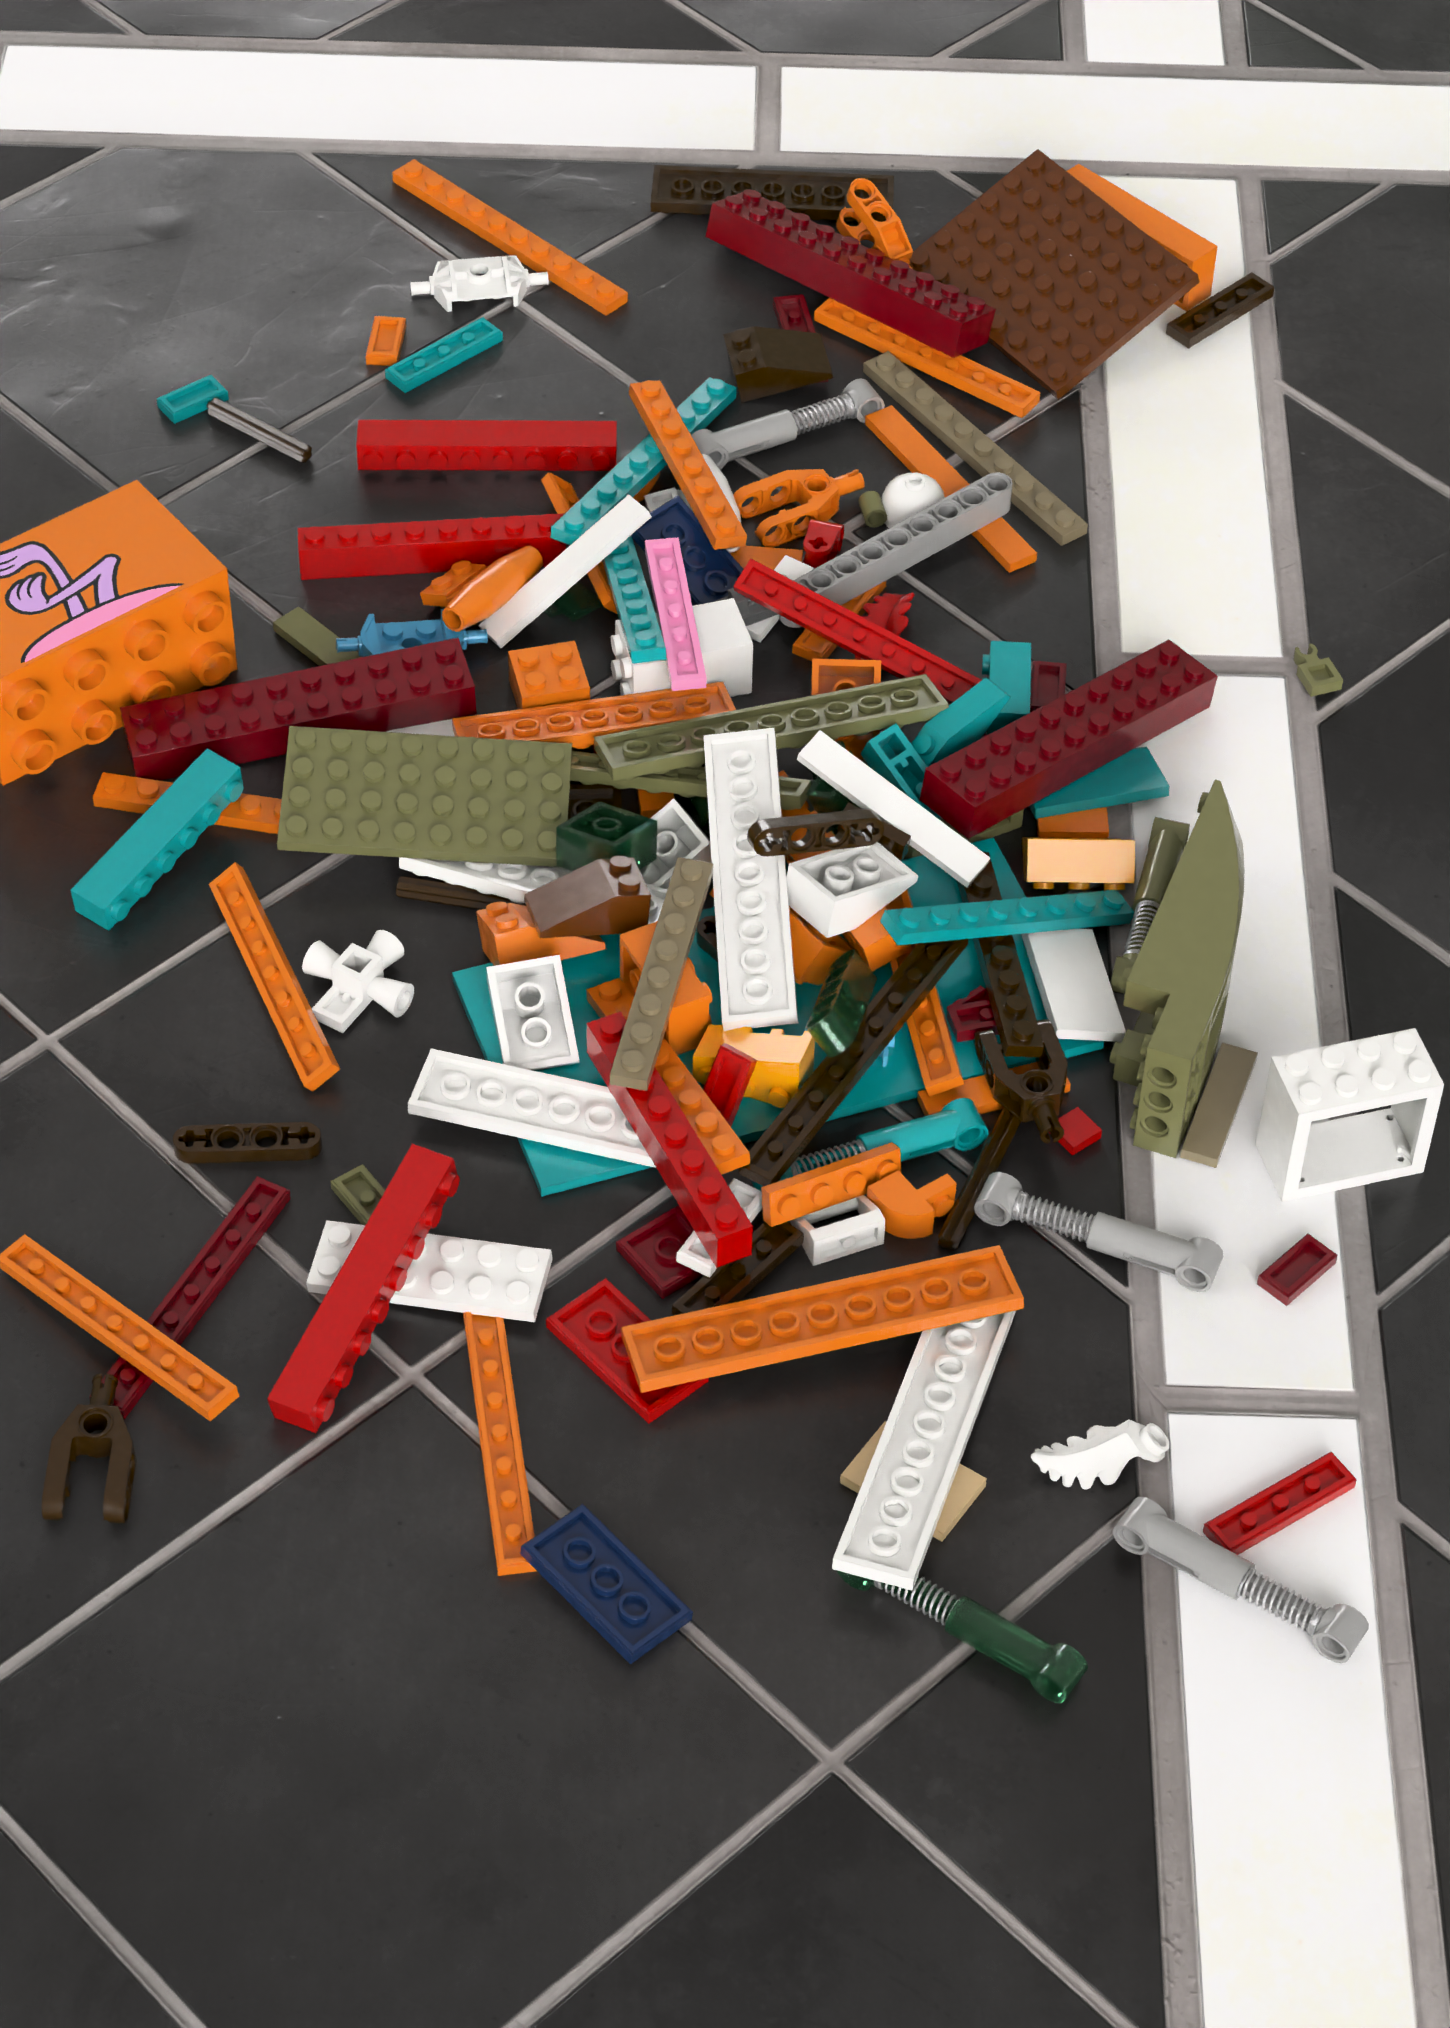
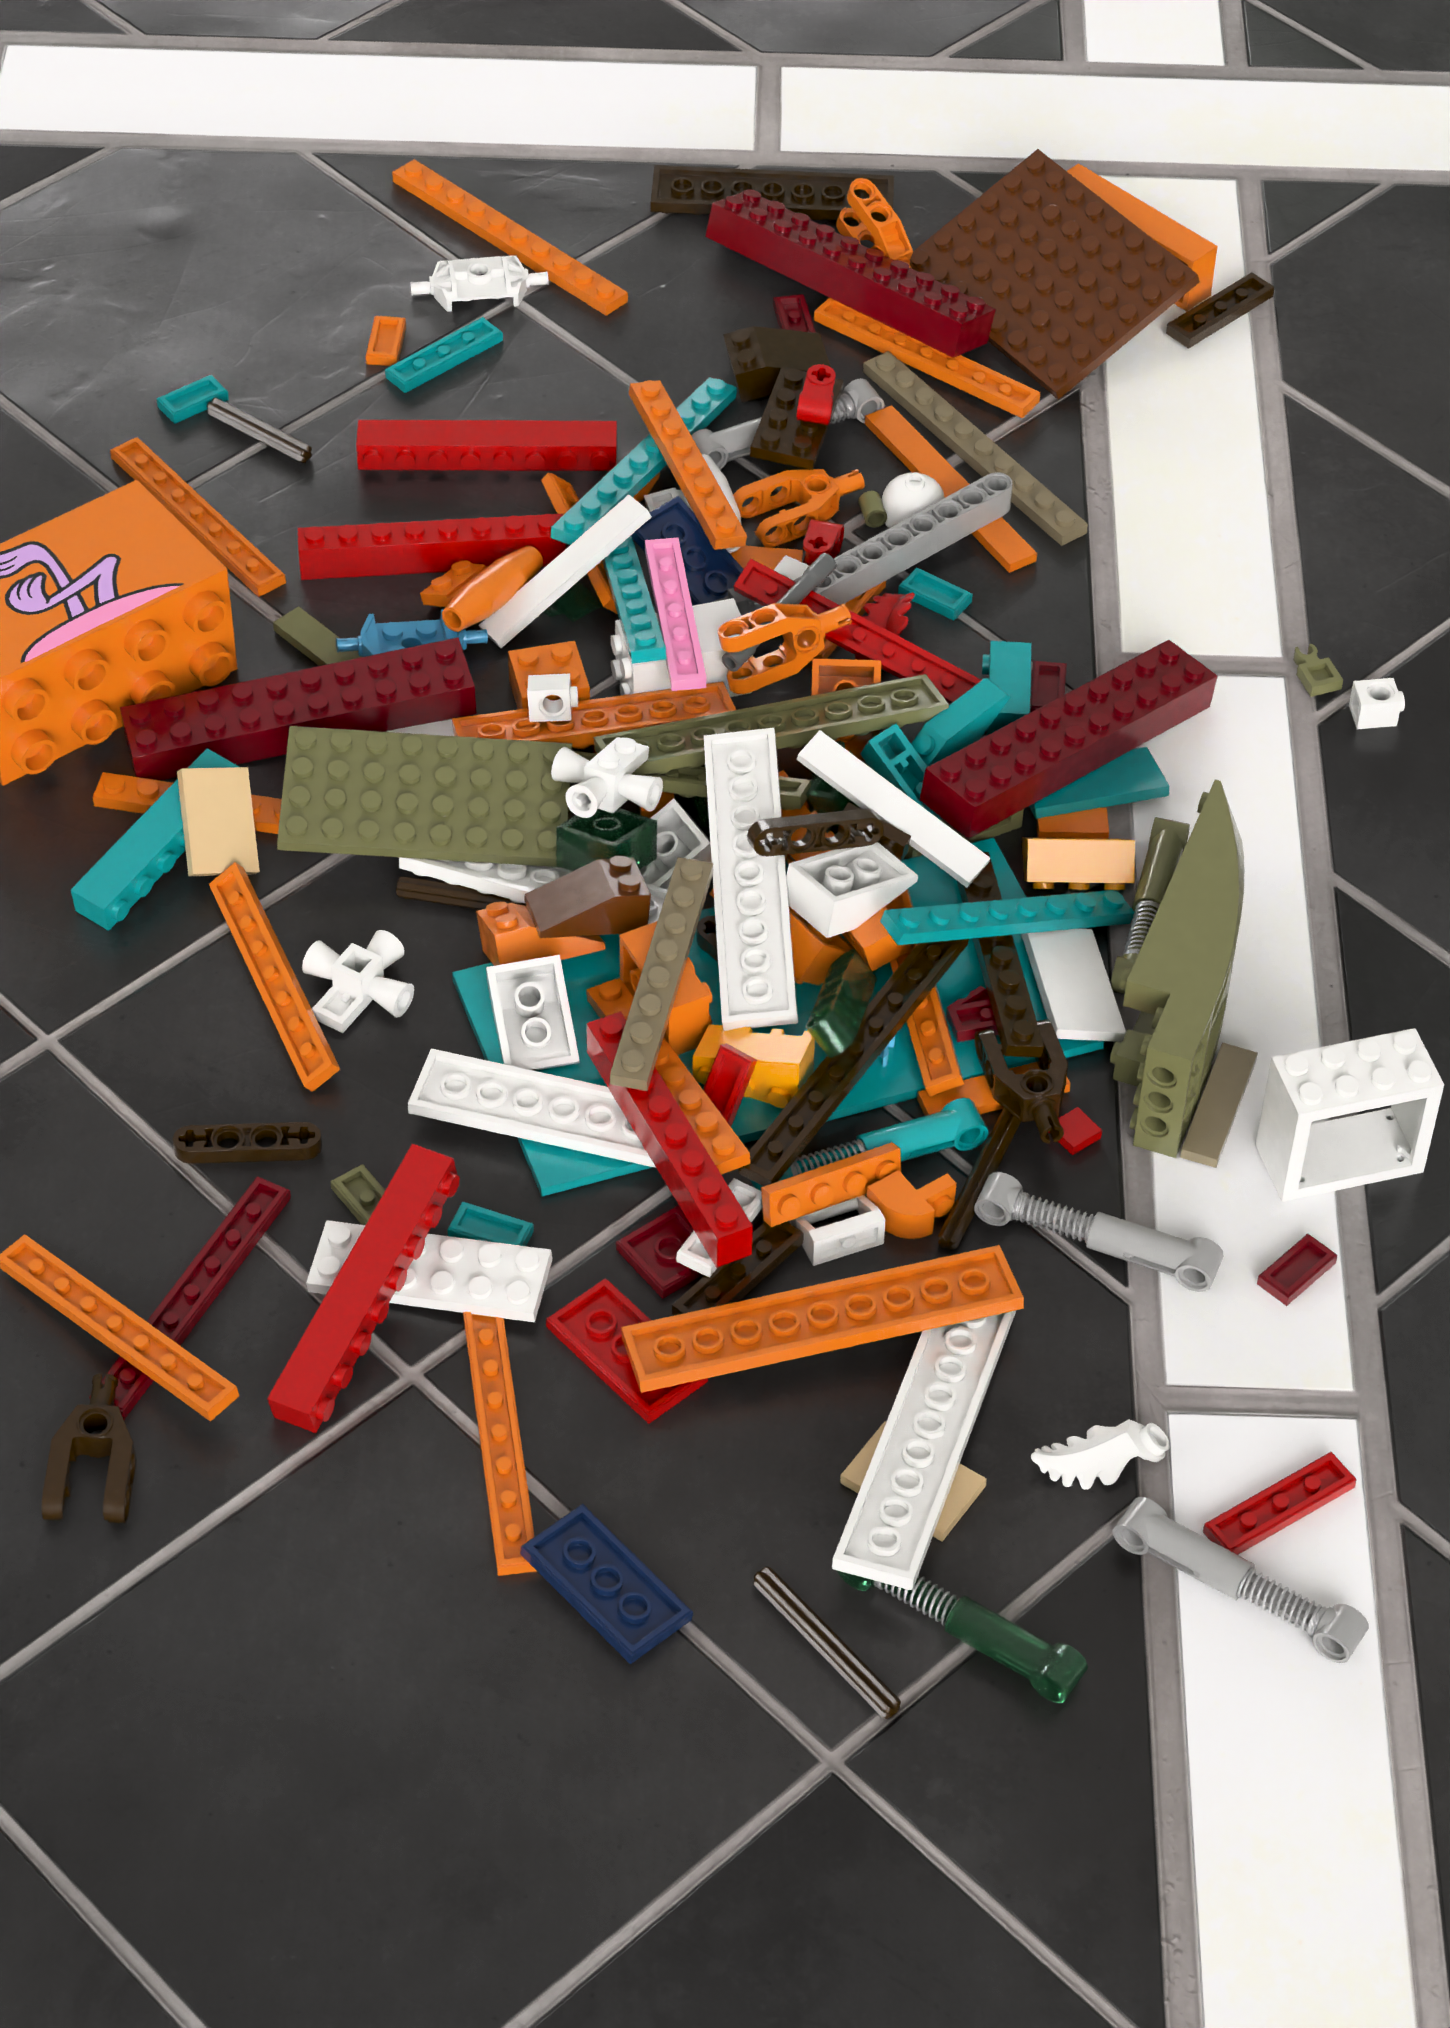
none -> orange tile [110,437,286,597]
none -> tan tile [177,767,260,876]
none -> teal tile [447,1202,534,1246]
none -> white brick [527,673,578,722]
none -> white brick [551,737,663,818]
none -> orange piece [718,603,852,694]
none -> dark grey piece [722,553,837,672]
none -> dark brown plate [750,367,844,470]
none -> axle [753,1566,901,1719]
none -> red piece [796,364,836,425]
none -> teal tile [898,567,973,621]
none -> white brick [1349,678,1405,729]

